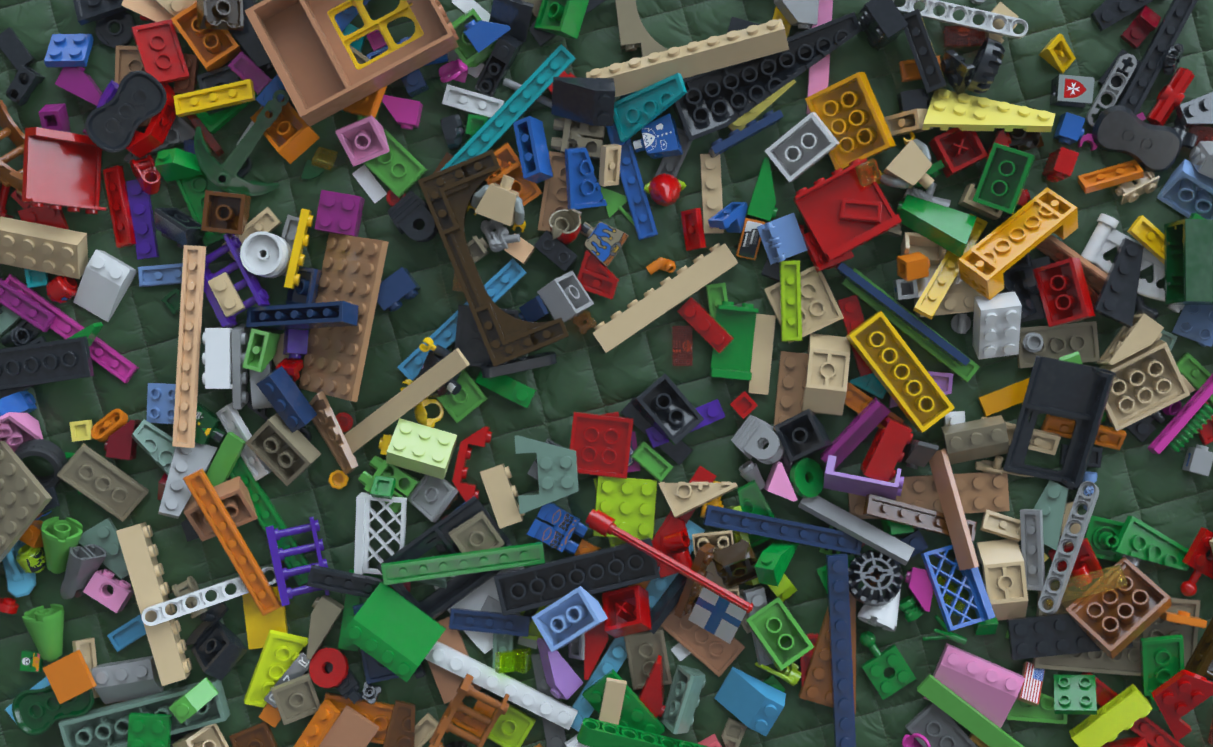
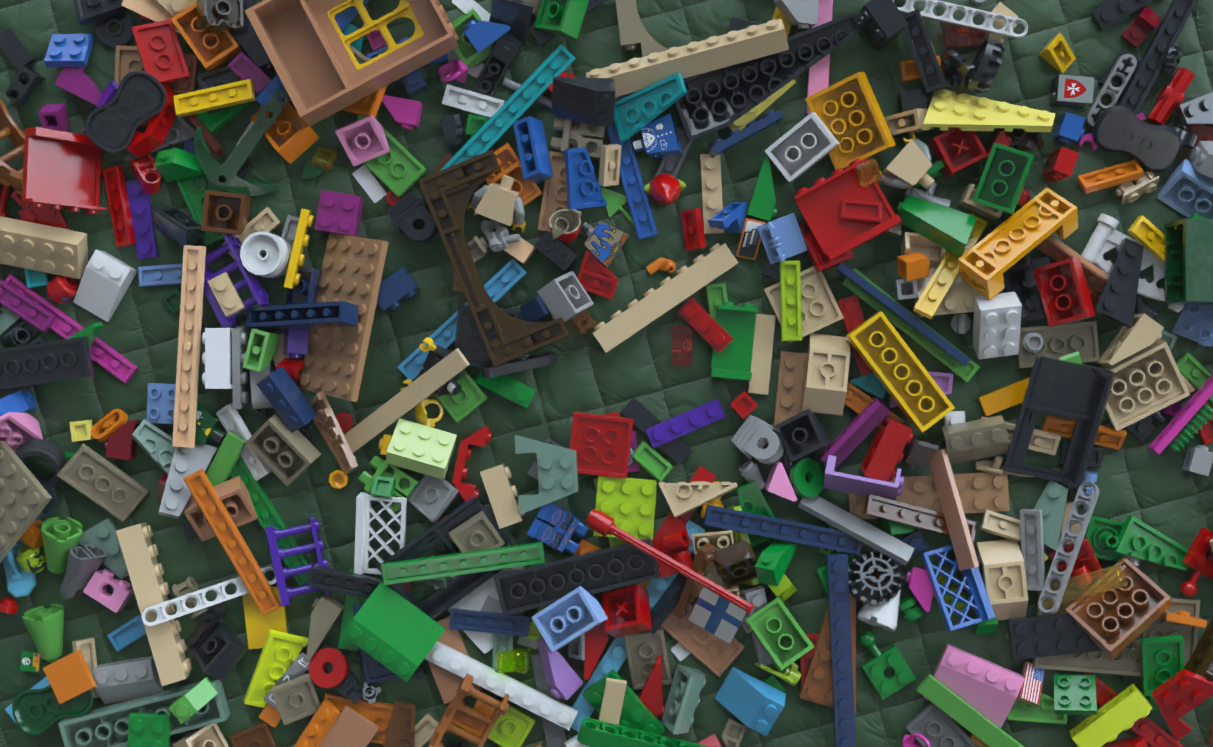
black slope [631,373,704,445] -> none
green plant [923,615,967,645] -> none

